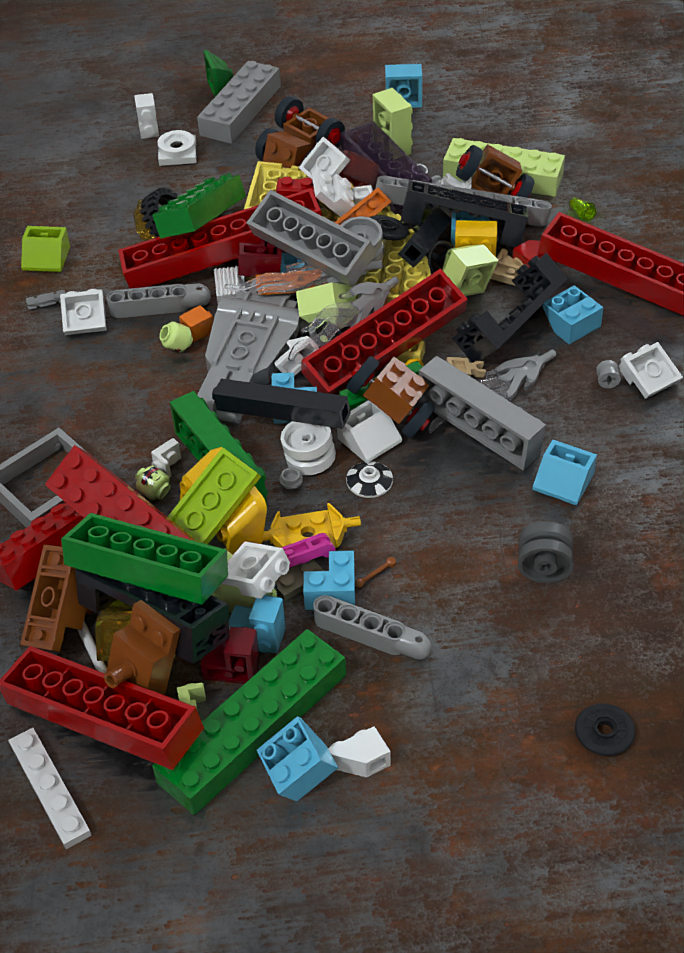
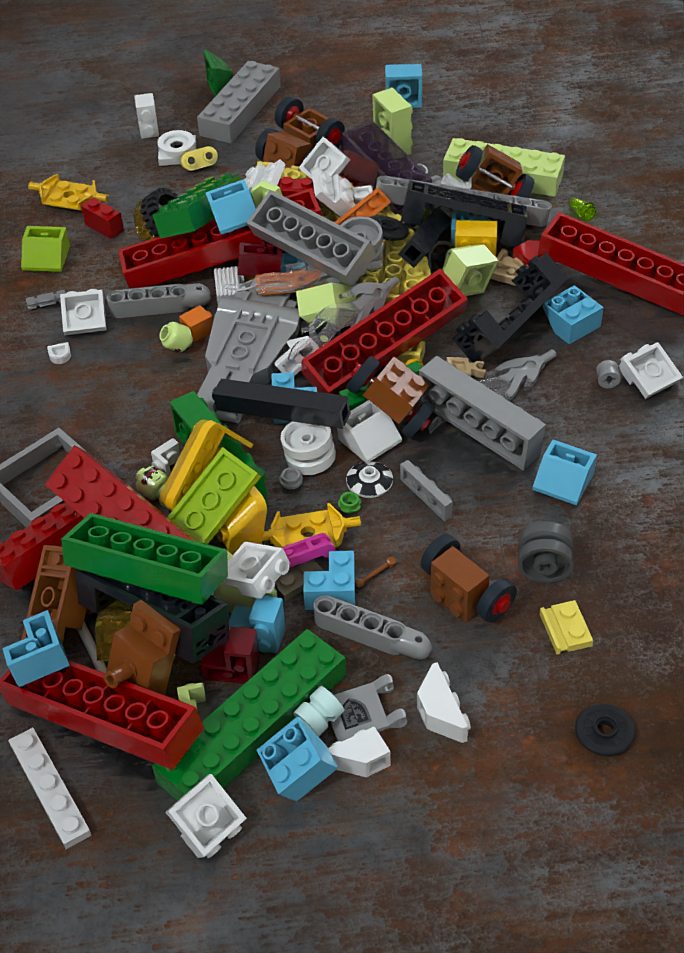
none -> medium azure brick [2,610,70,687]
none -> yellow plate [28,174,109,211]
none -> white tile [47,342,71,364]
none -> red brick [82,198,125,239]
none -> yellow windscreen [159,419,253,511]
none -> white plate [166,774,246,858]
none -> light yellow plate [180,146,218,171]
none -> medium azure slope [206,179,256,234]
none -> white plate [244,159,286,191]
none -> yellowish green bracket [250,180,282,208]
none -> light aqua wheel [293,686,344,737]
none -> light grey flag [331,674,407,741]
none -> bright green plate [338,492,361,513]
none -> light grey plate [400,460,453,522]
none -> white slope [417,663,471,743]
none -> dark orange brick [421,534,517,623]
none -> light yellow plate [540,600,593,654]

